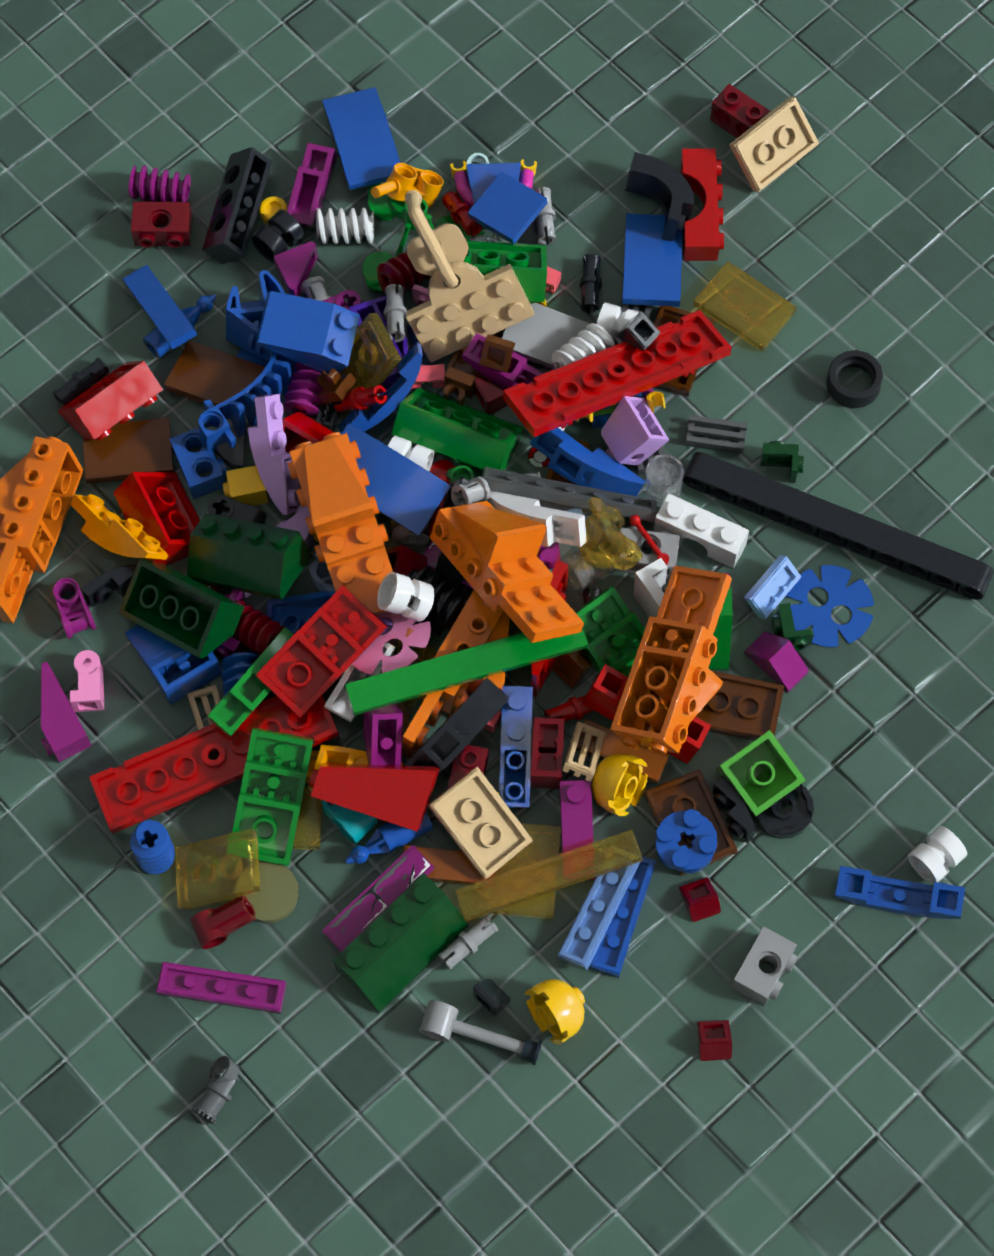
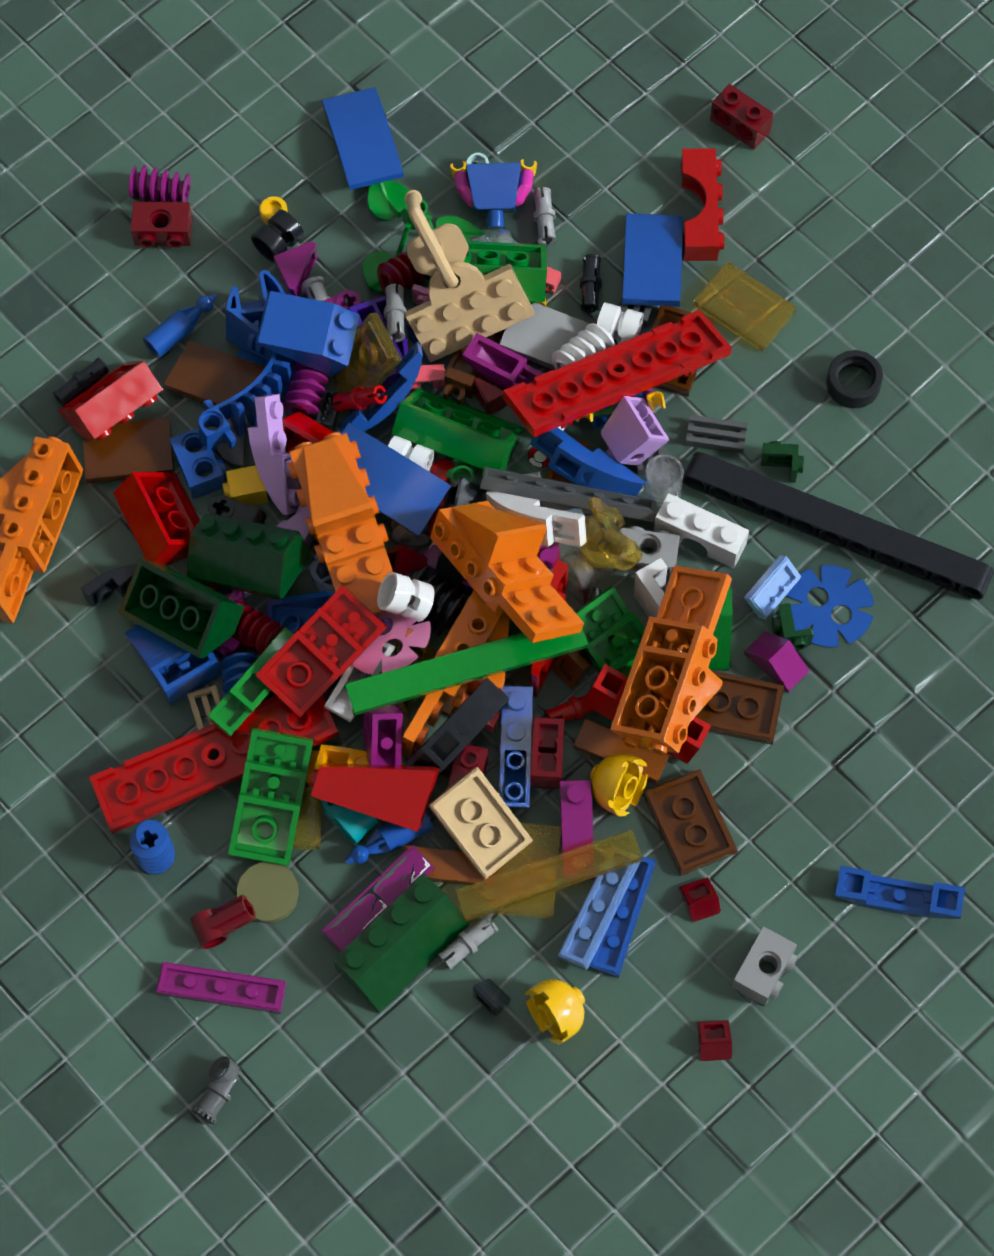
magenta slope [40,661,92,763] -> none
magenta piece [53,578,97,639] -> none
light orange slope [70,494,168,560] -> none
bright pink leg [70,650,104,712] -> none
blue tile [123,265,197,350] -> none
clear yellow tile [175,829,260,909] -> none
black brick [202,147,272,264] -> none
magenta slope [287,143,338,227] -> none
white piece [316,208,375,244] -> none
reddish brown tile [316,368,357,405] -> none
light orange beam [371,163,444,208] -> none
light grey piece [419,1000,543,1065] -> none
red pin [442,191,482,237] -> none
light grey bush [451,476,491,506] -> none
blue tile [468,171,548,245] -> none
reddish brown tile [479,334,516,373] -> none
tan tile [562,722,606,782] -> none
black slope [616,311,661,351] -> none
black arch [625,152,694,241] -> none
red hinge [629,515,669,565] -> none
blue plate [655,809,717,873] -> none
black slope [712,775,755,843] -> none
bright green slope [715,730,806,817] -> none
tan tile [729,96,819,192] -> none
black tile [752,784,814,839] -> none
white wheel [907,826,967,885] -> none

